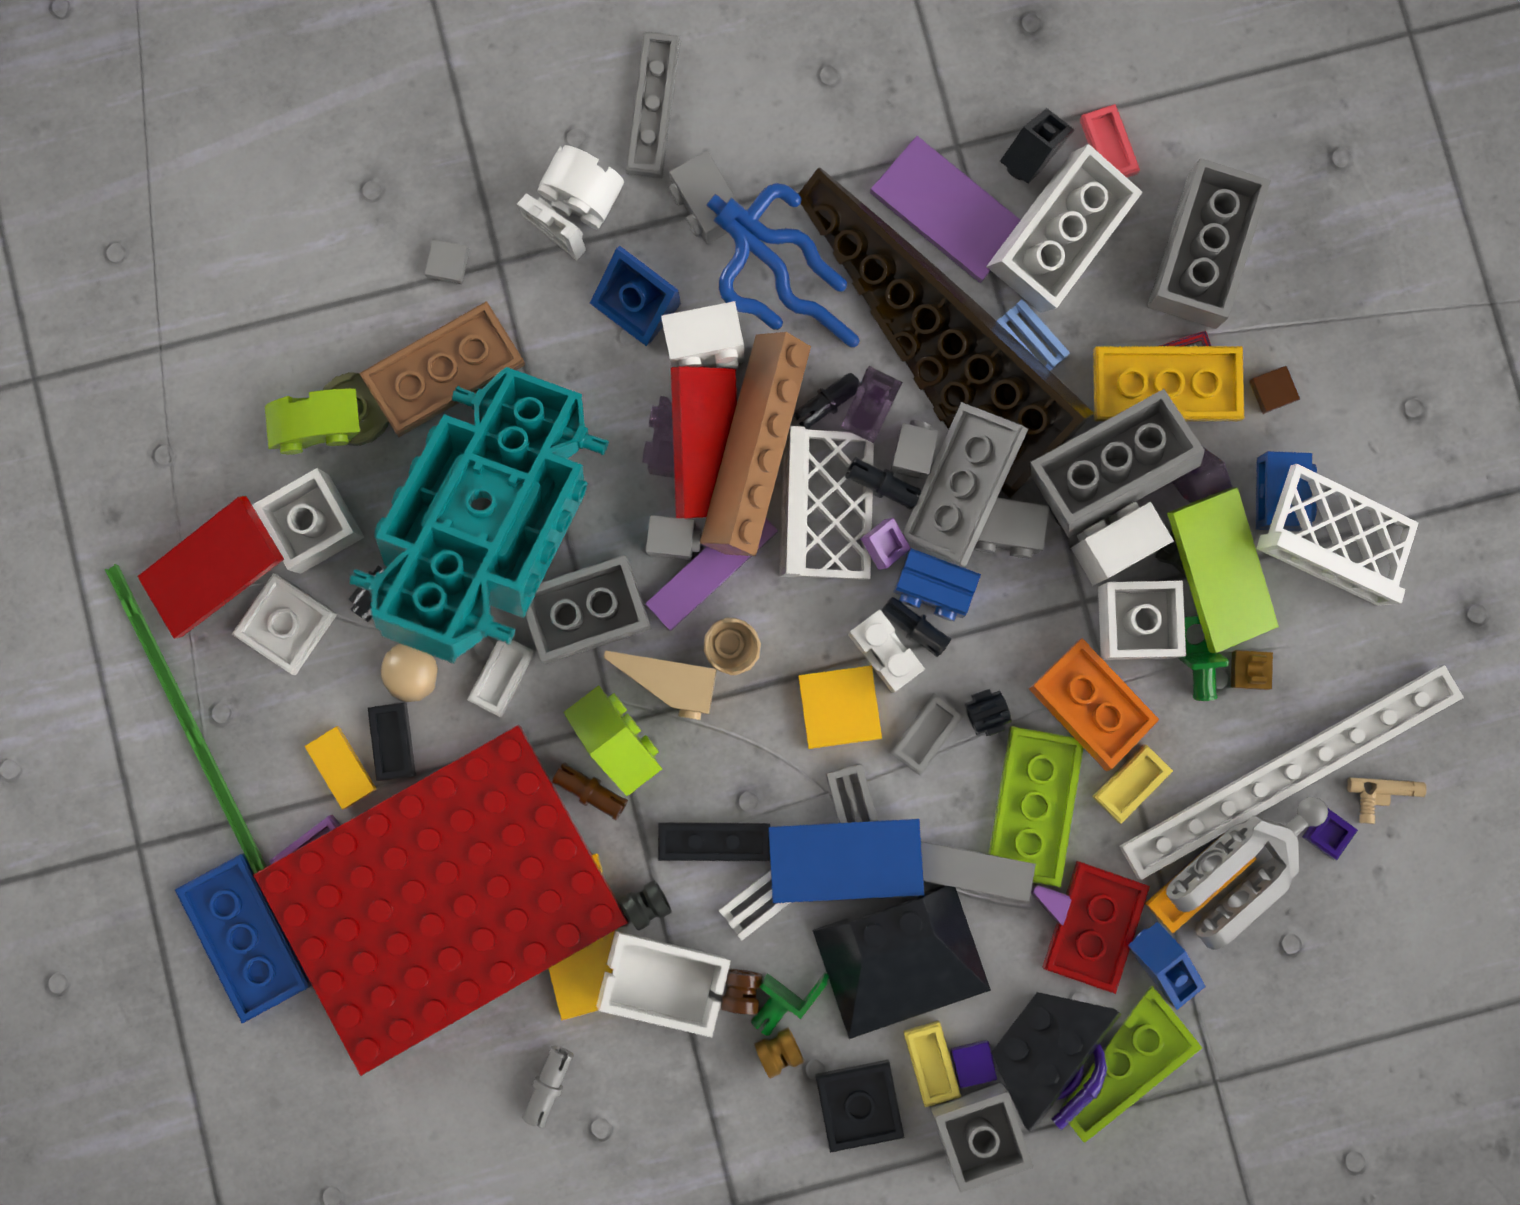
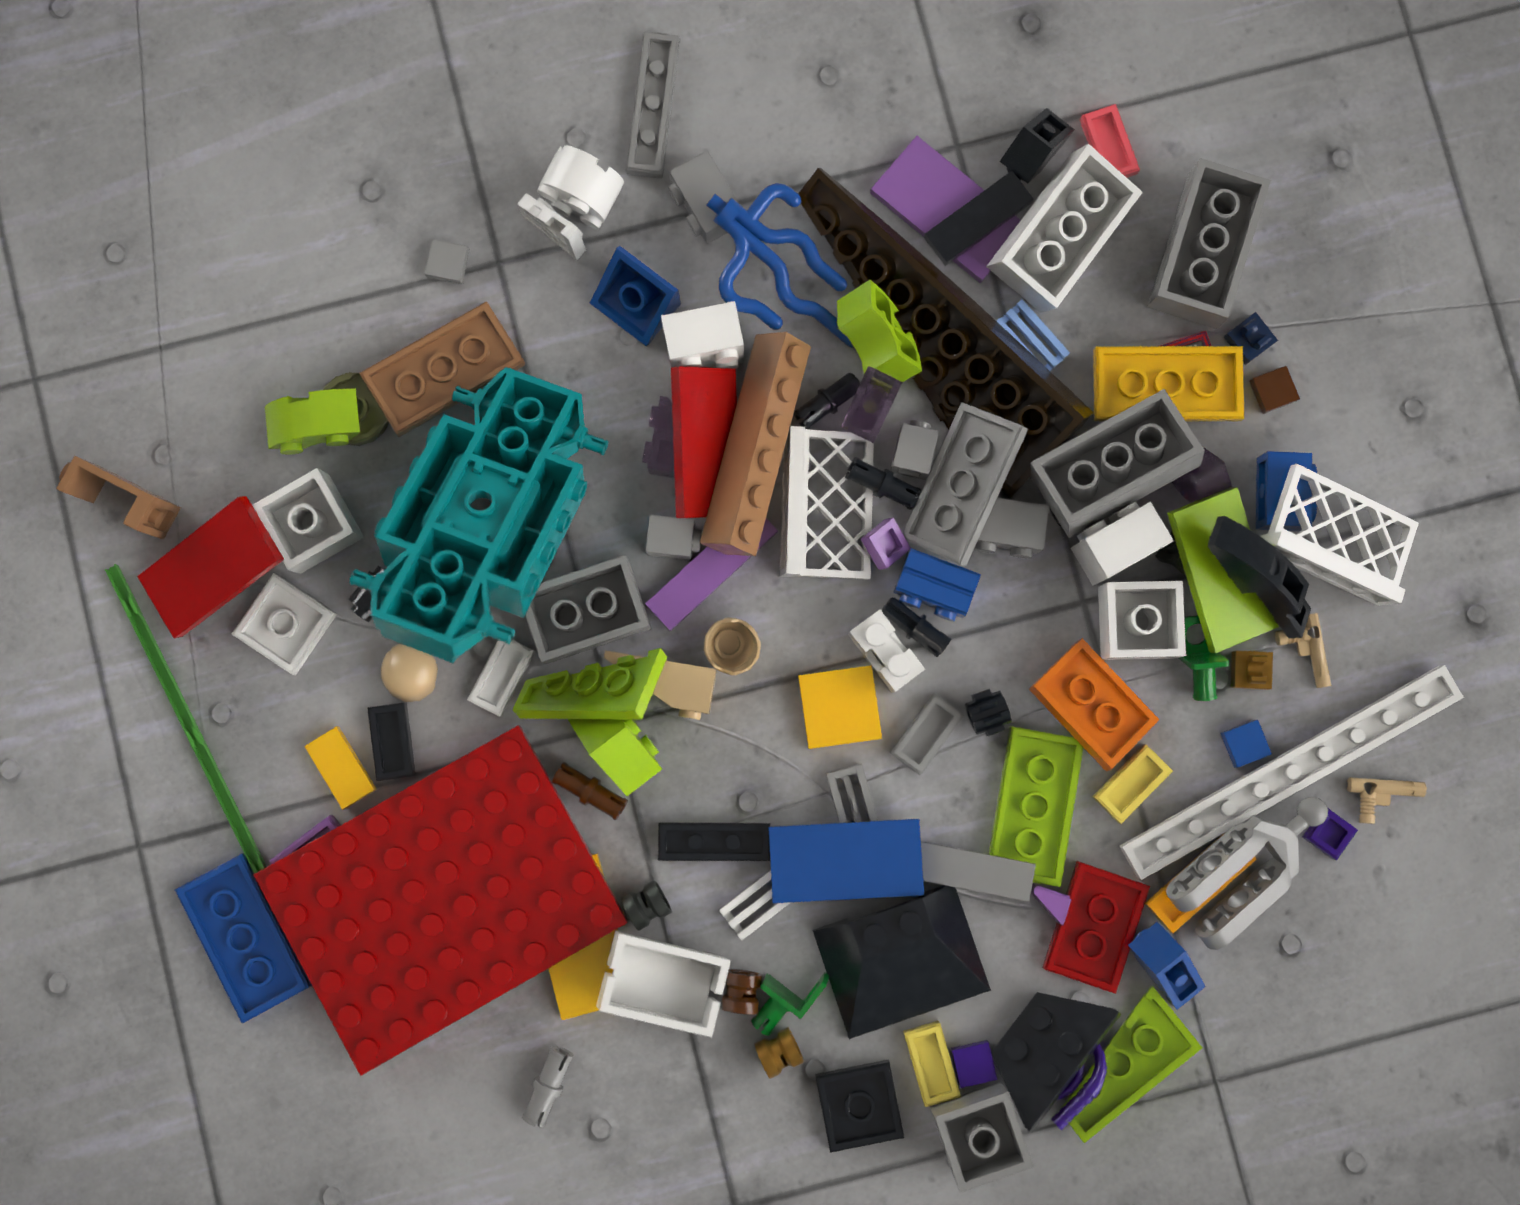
none -> medium nougat panel [56,455,181,540]
none -> lime wing [512,648,667,720]
none -> lime brick [837,280,922,391]
none -> black tile [924,171,1034,266]
none -> black slope [1208,516,1311,638]
none -> blue tile [1220,720,1272,768]
none -> dark blue tile [1223,312,1278,365]
none -> tan hose [1275,613,1332,688]

